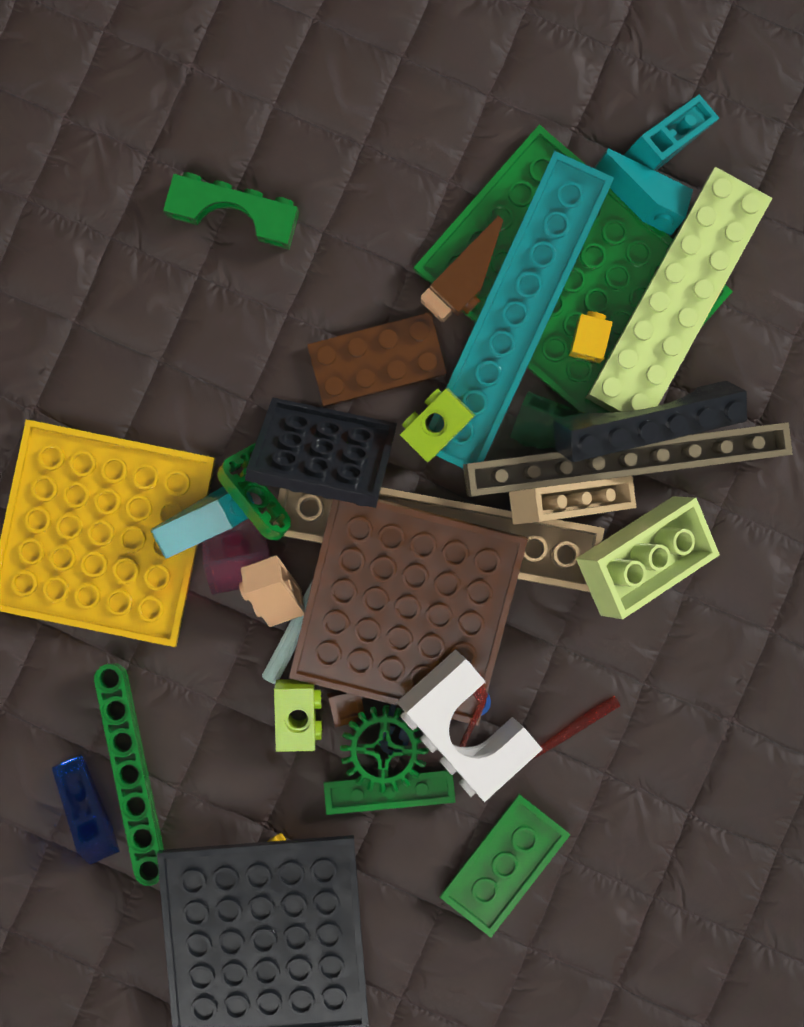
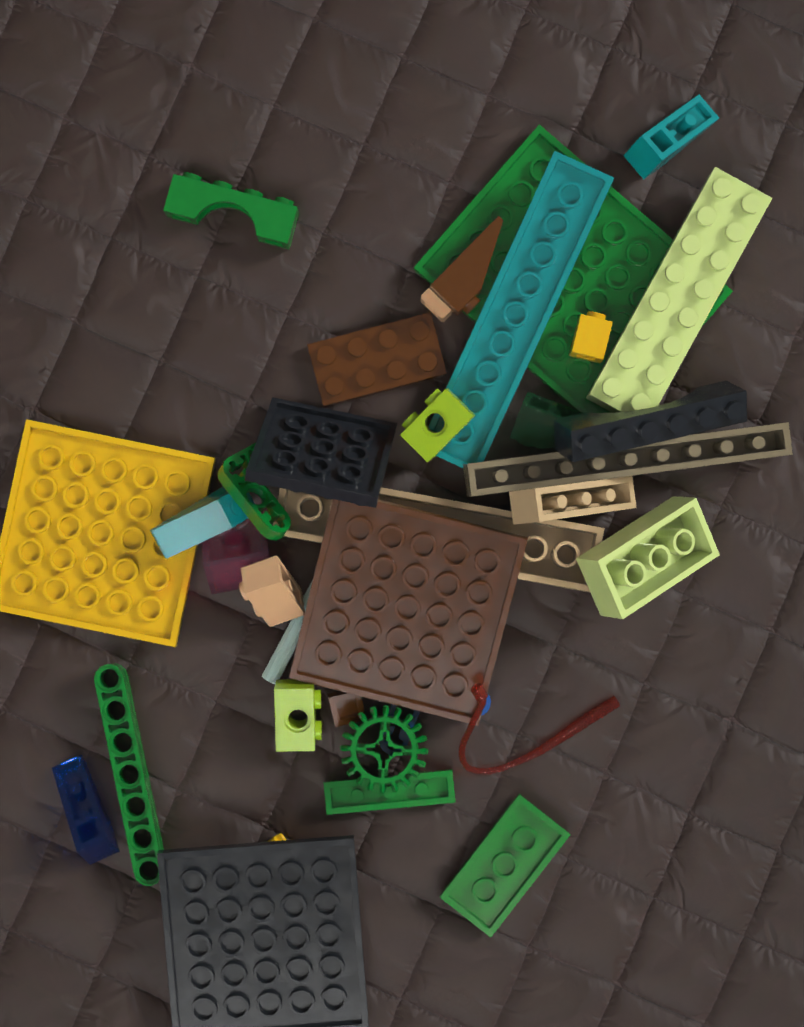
white arch [396,649,542,802] -> none
teal slope [594,148,693,235] -> none

